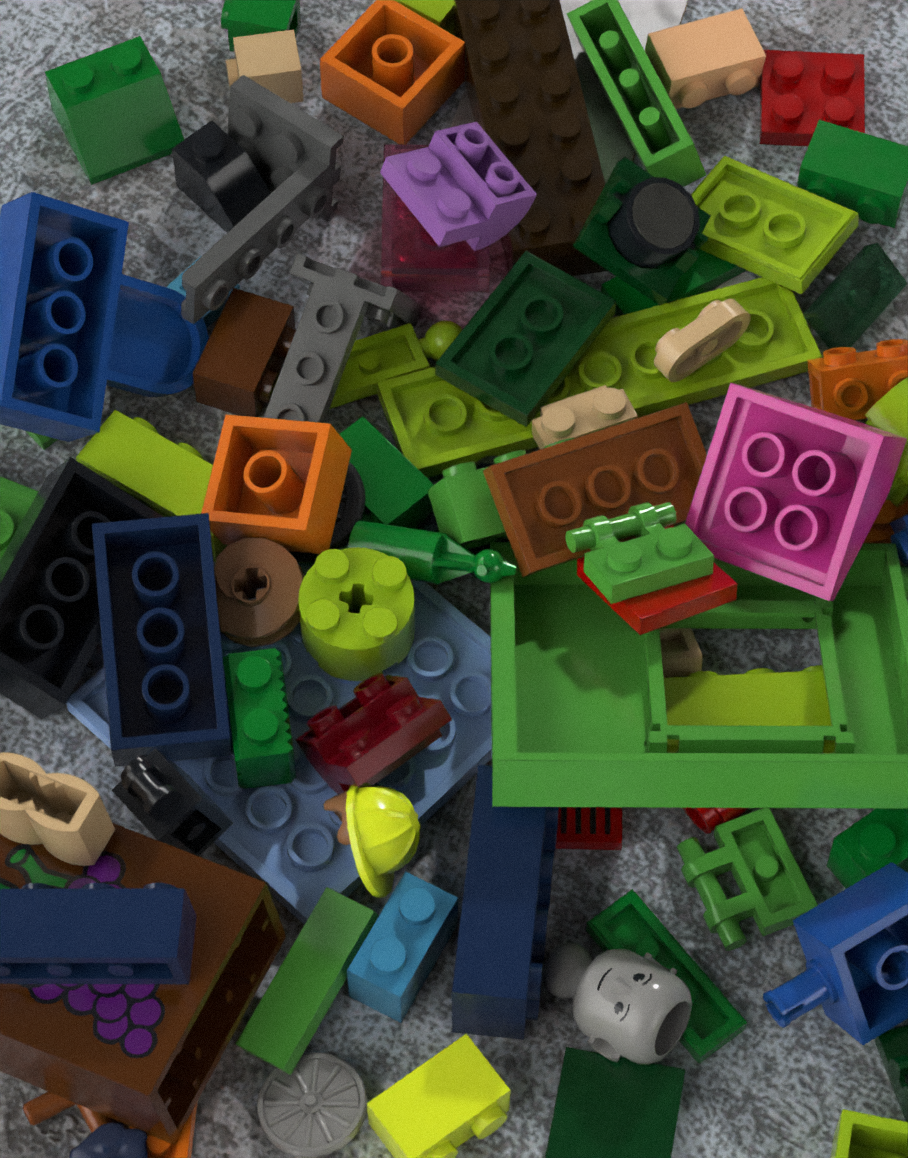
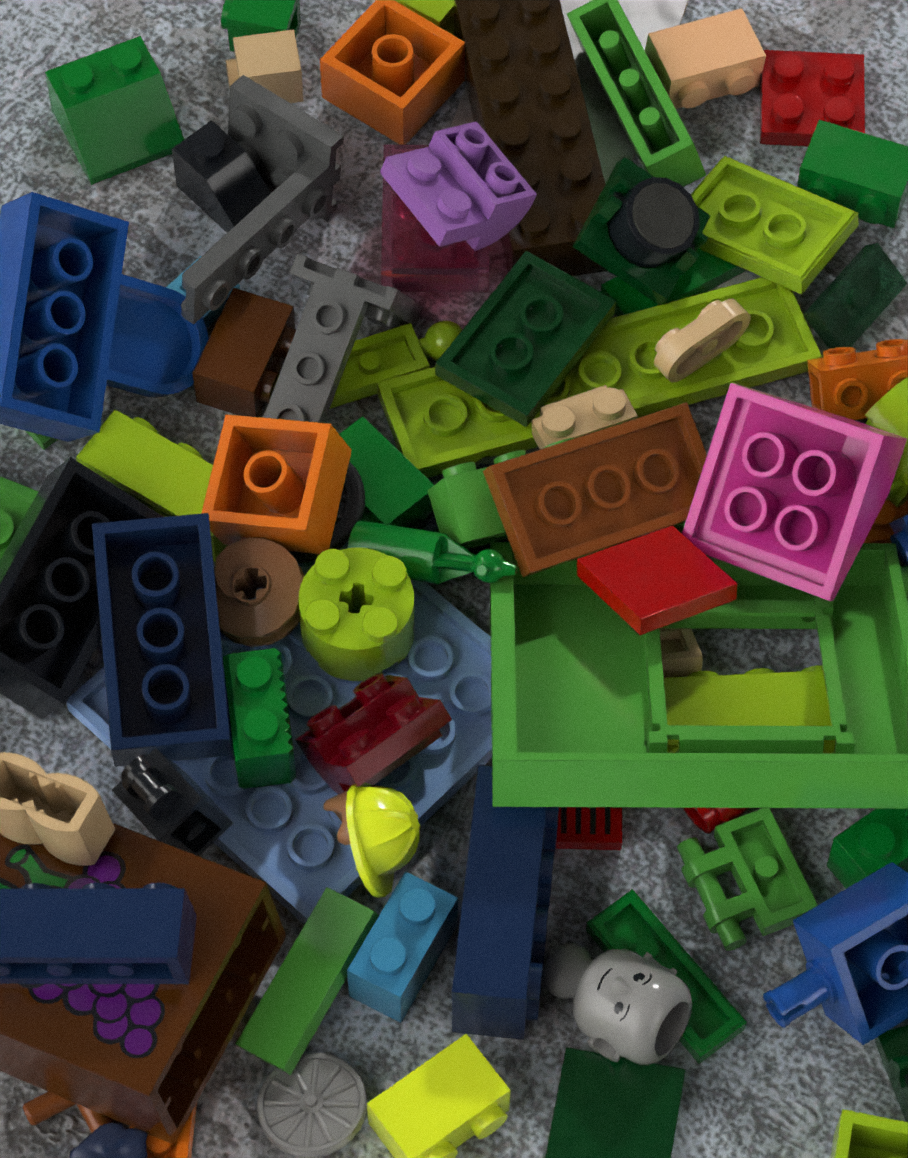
bright green plate [565,502,714,604] -> none

